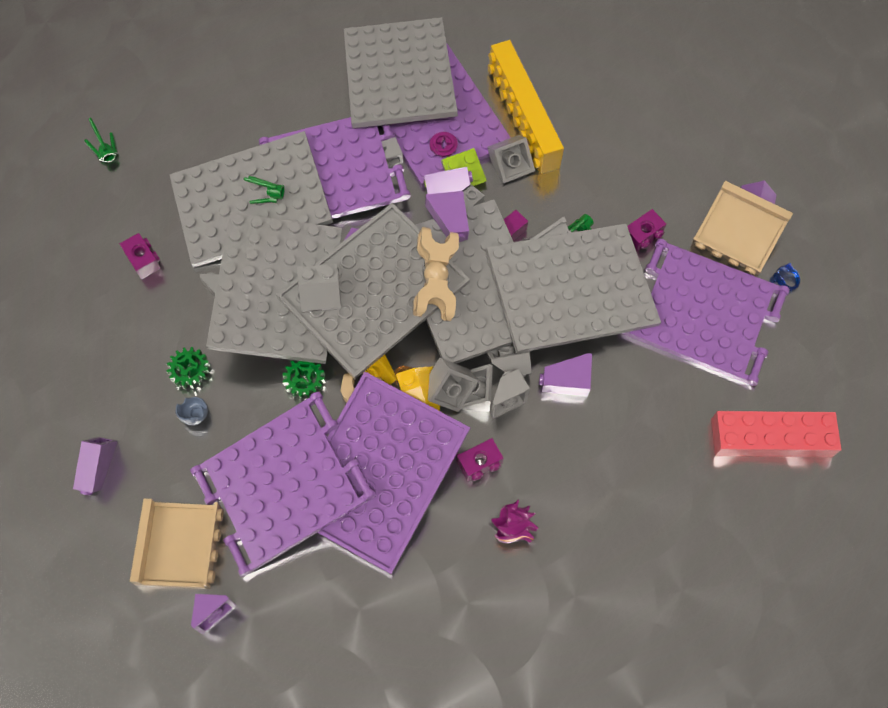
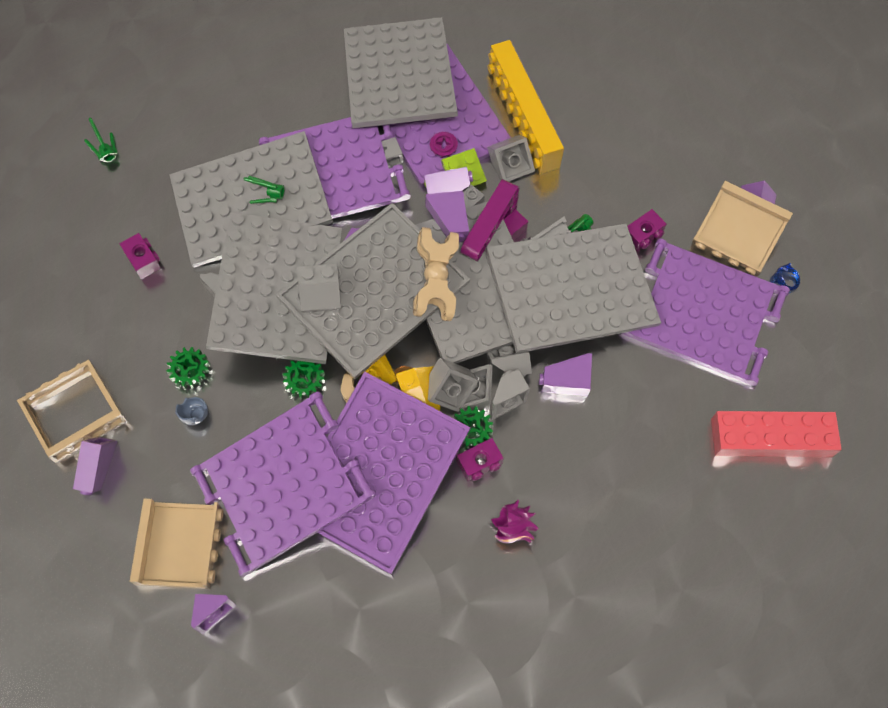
none -> tan window [17,359,127,463]
none -> green gear [454,406,493,449]
none -> magenta beam [460,179,520,261]

